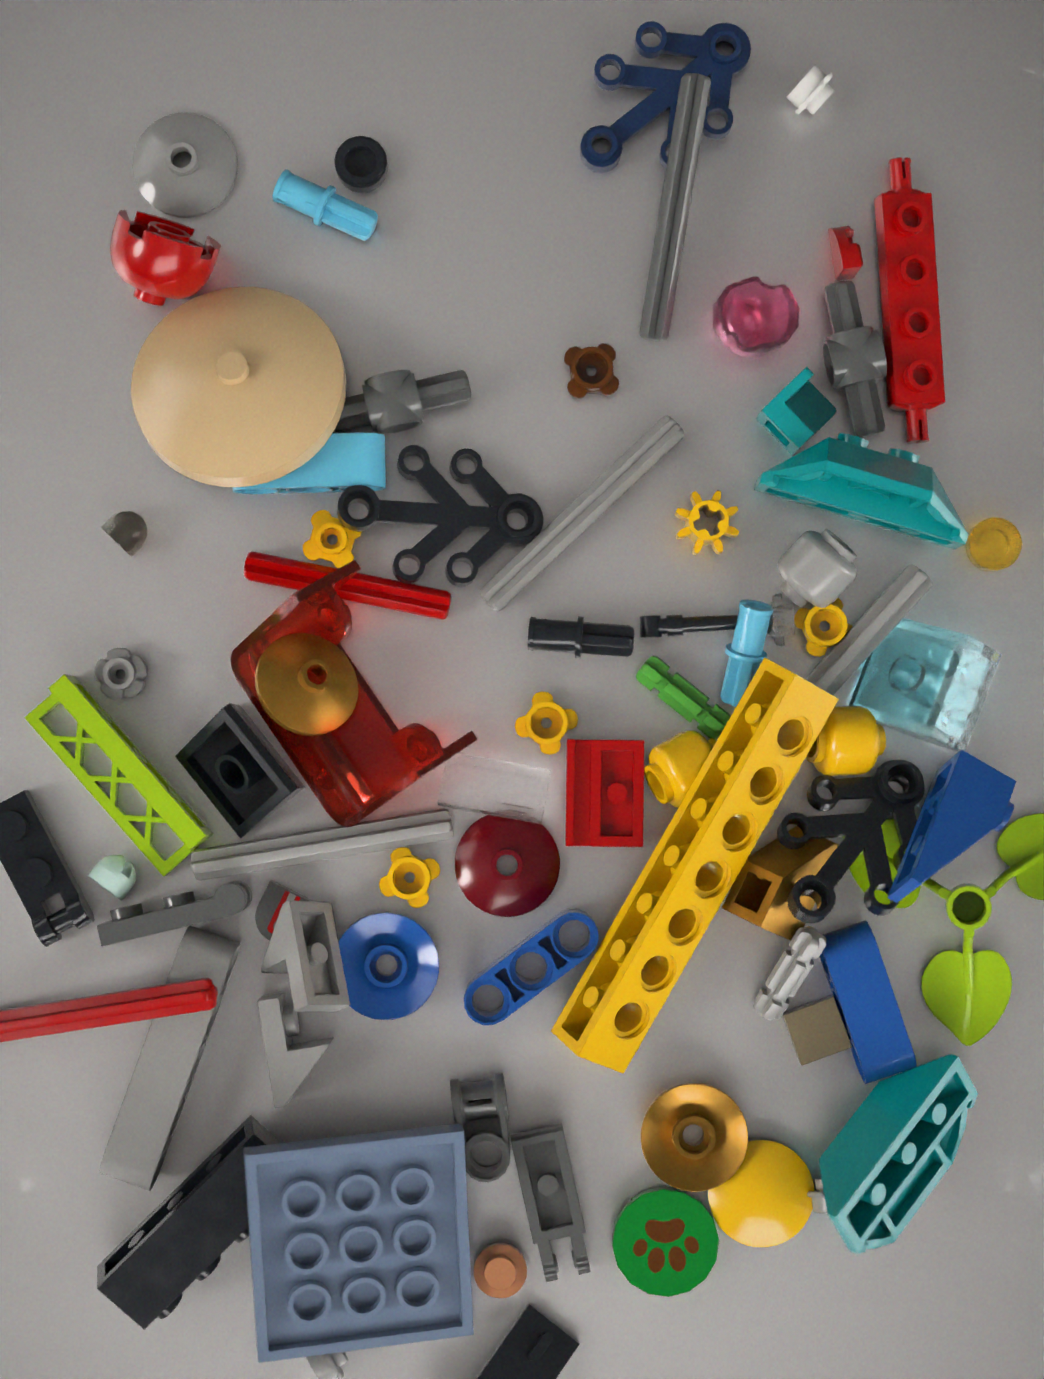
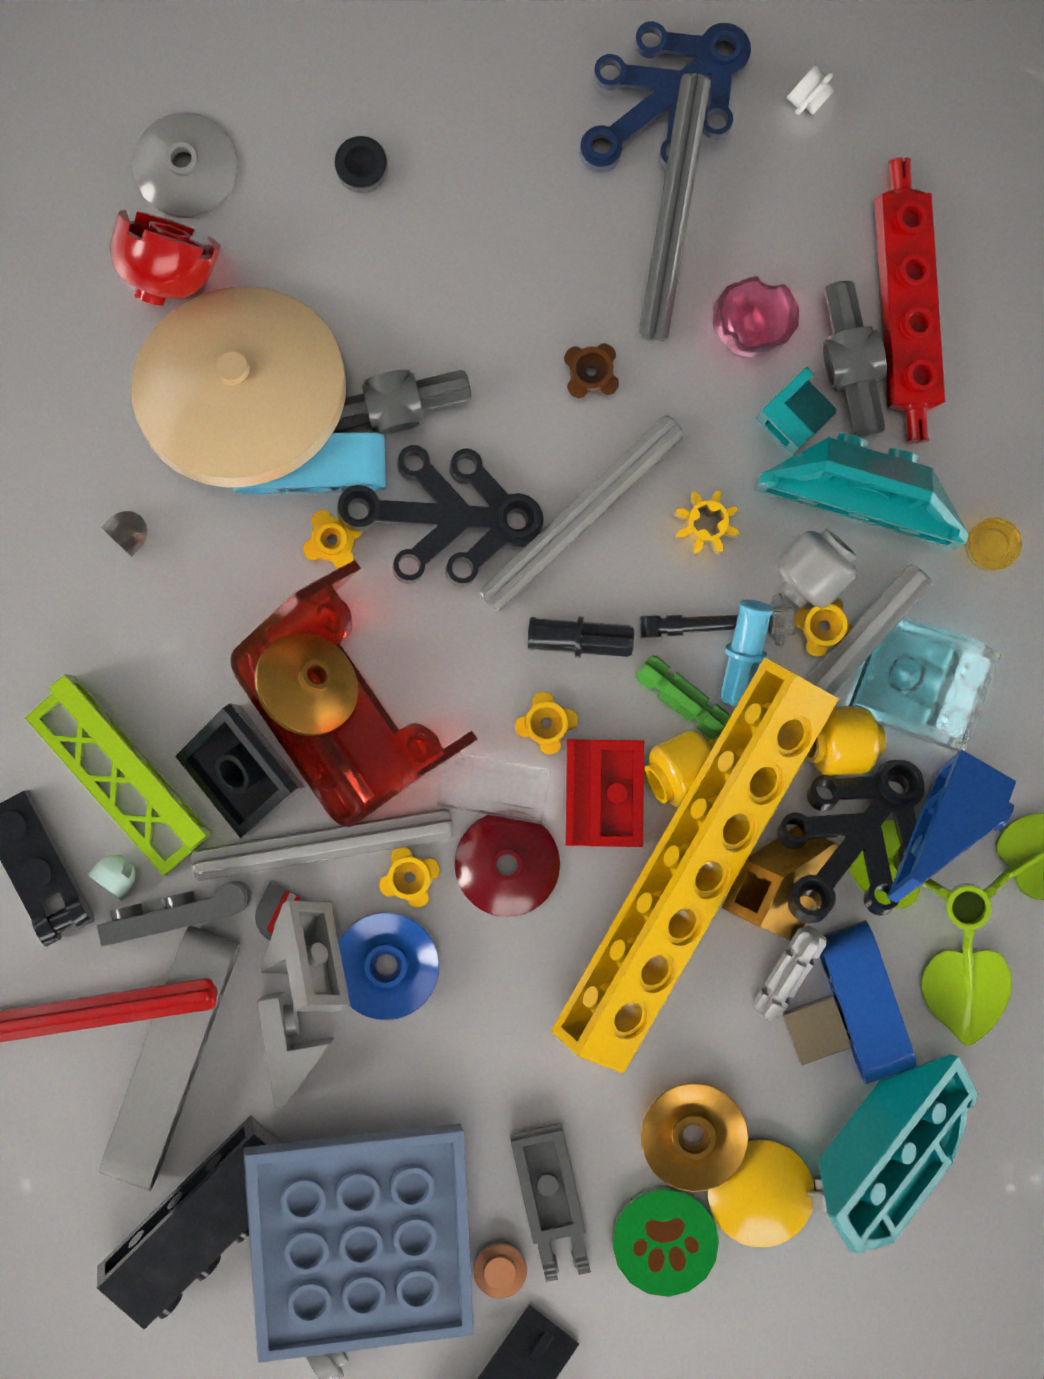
light grey plate [94,648,147,700] -> none
red axle [244,551,452,619] -> none
medium azure axle [272,169,378,240] -> none
dark grey piece [450,1073,511,1182] -> none
blue beam [464,909,599,1025] -> none
red tile [828,226,863,281] -> none

